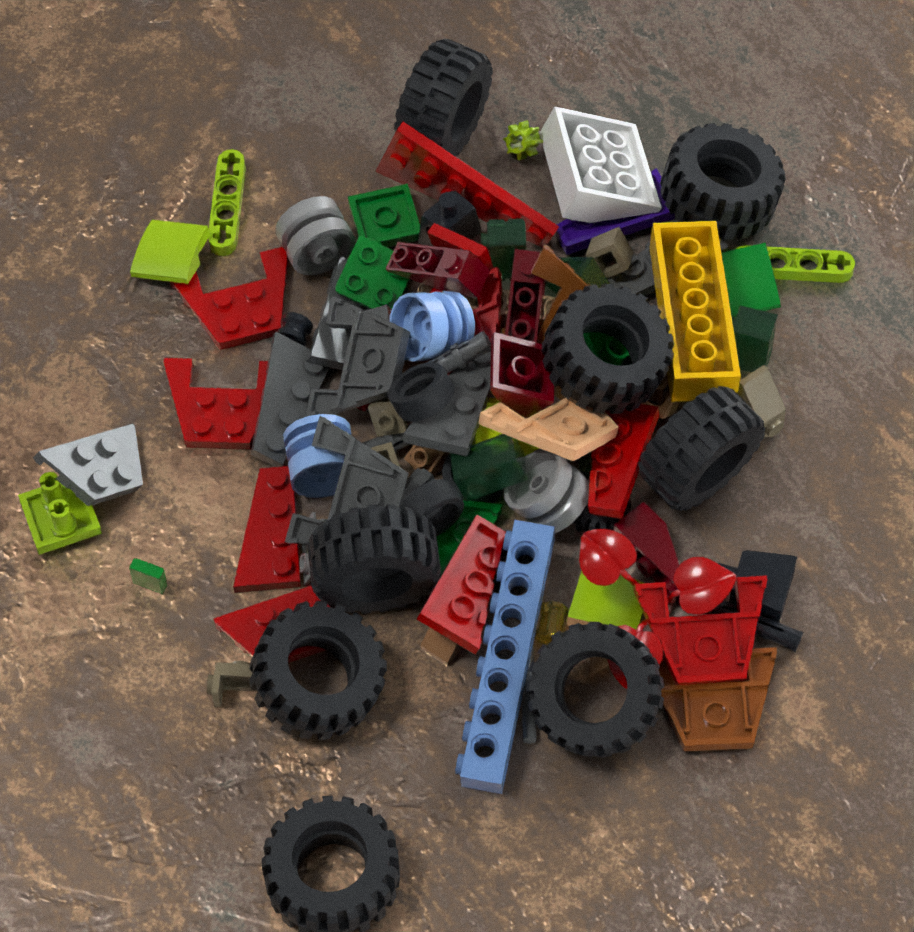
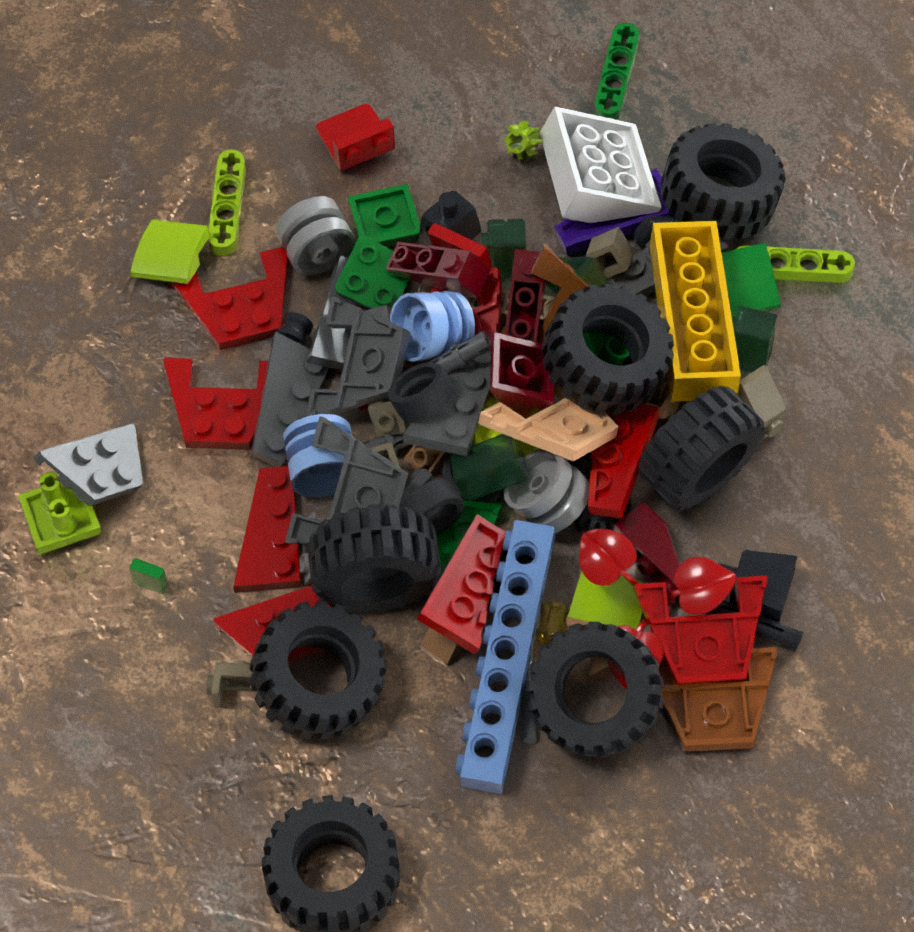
red wing [375,122,559,248] -> none
black tyre [394,39,493,156] -> none
none -> red bracket [316,104,395,172]
none -> green beam [594,23,639,120]
none -> black arm [633,216,675,246]

